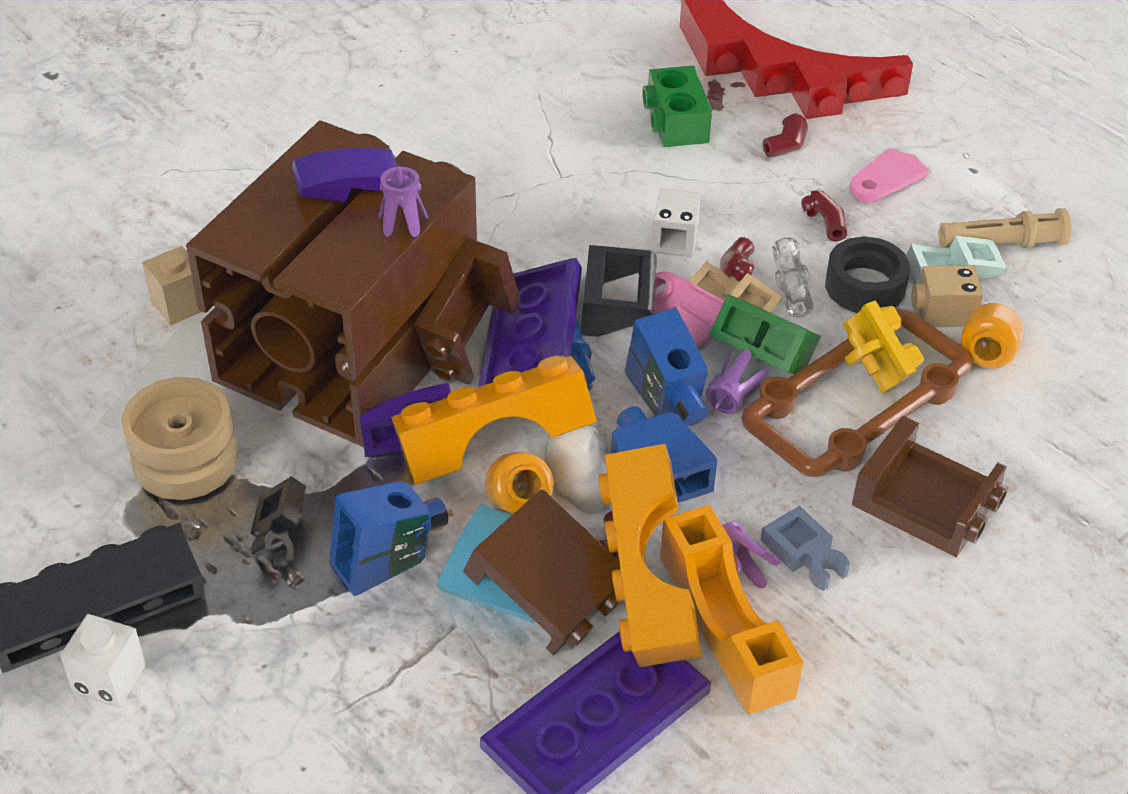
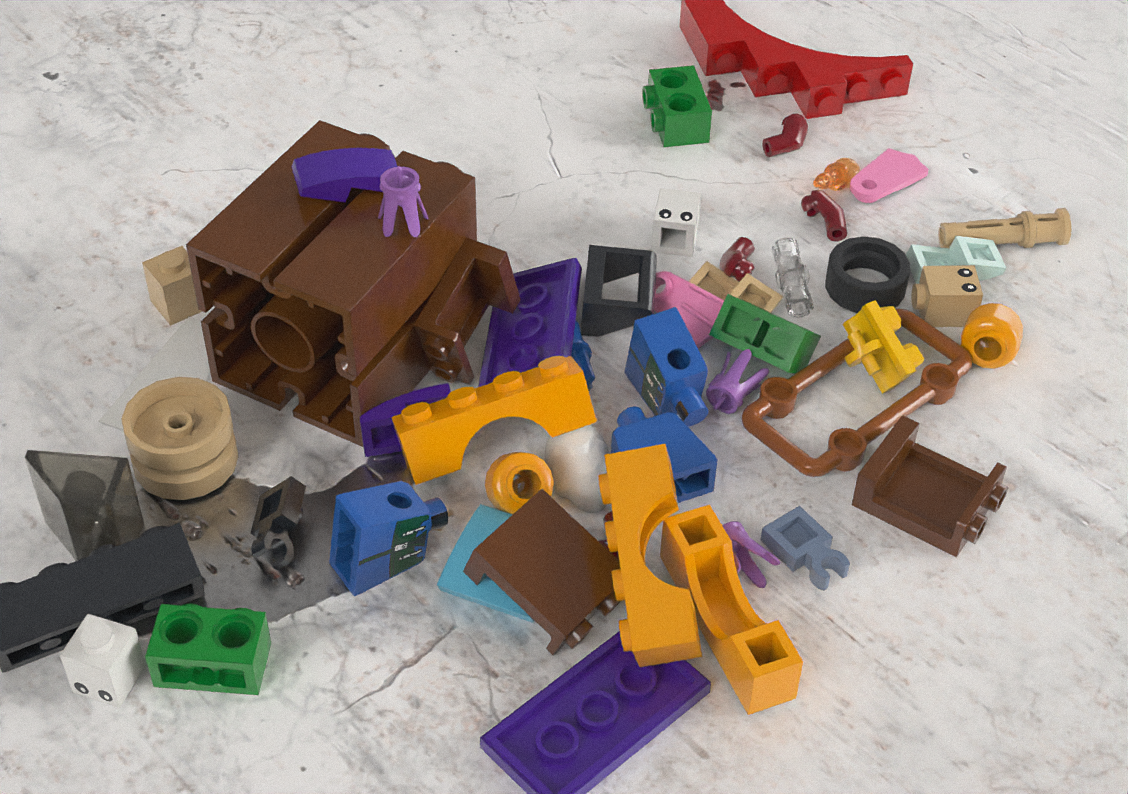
none -> clear smoke slope [24,450,144,561]
none -> green brick [145,604,271,695]
none -> clear orange bar [813,158,861,191]

